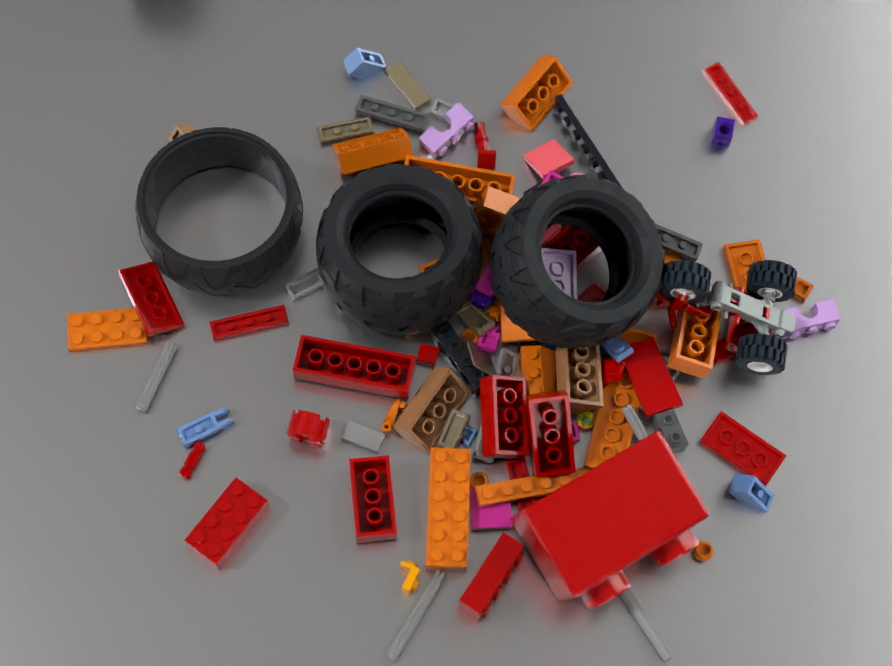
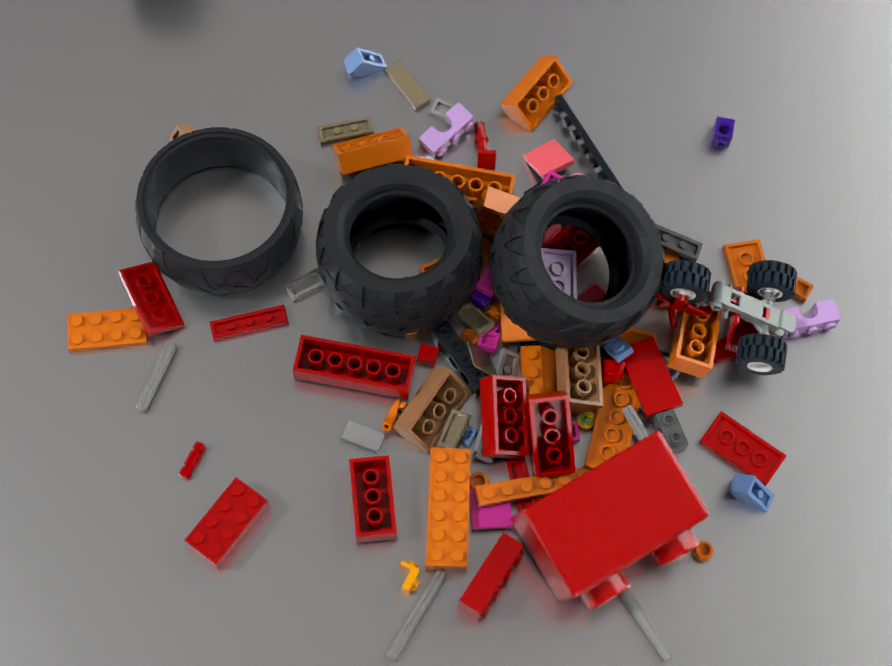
medium blue hinge [176,407,235,448] -> none
red brick [286,410,331,448] -> none
dark grey plate [355,95,429,133] -> none
red tile [703,62,758,127] -> none

